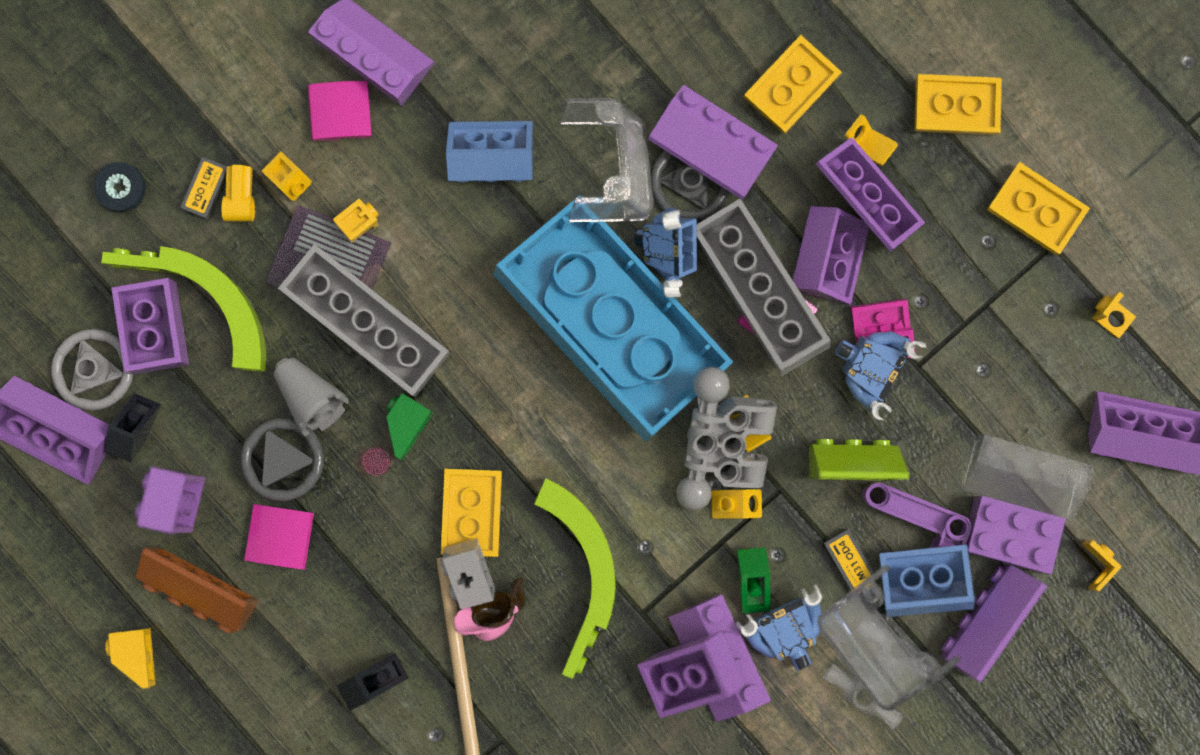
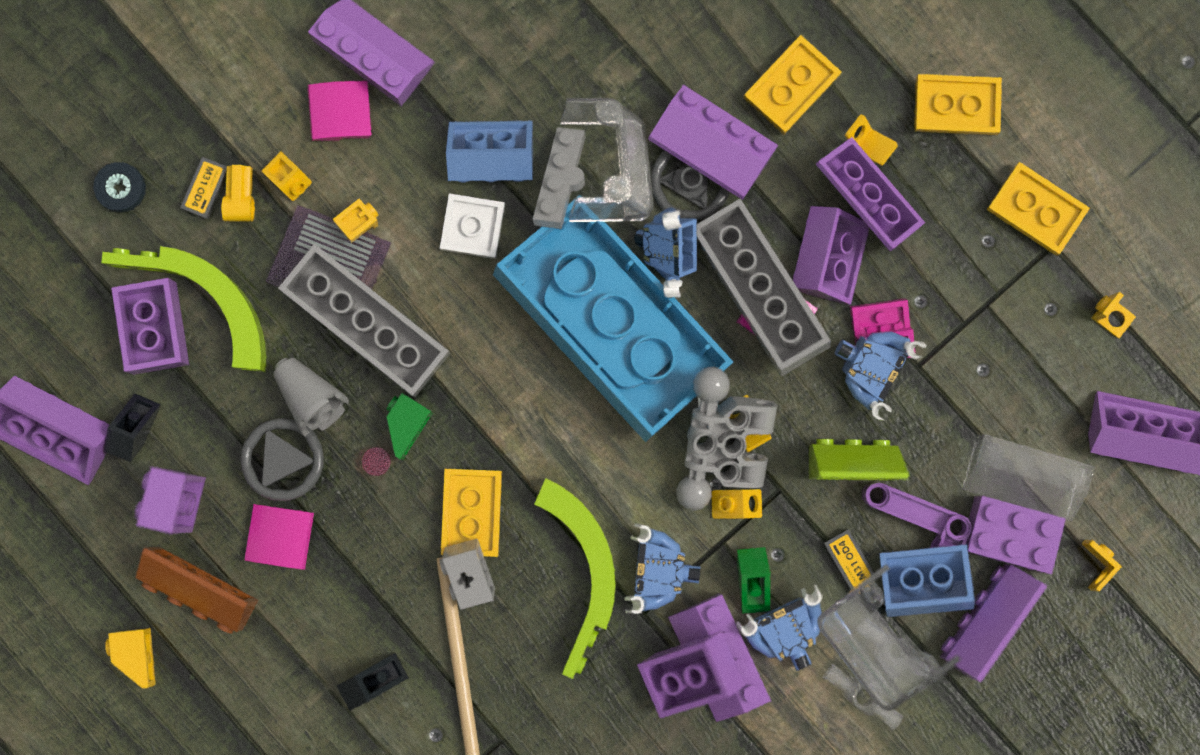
light grey piece [51,329,133,411] -> none
dark brown hair [454,577,525,641] -> none
none -> white plate [440,194,505,259]
none -> light grey hinge [533,127,585,229]
none -> medium blue torso [624,524,700,614]

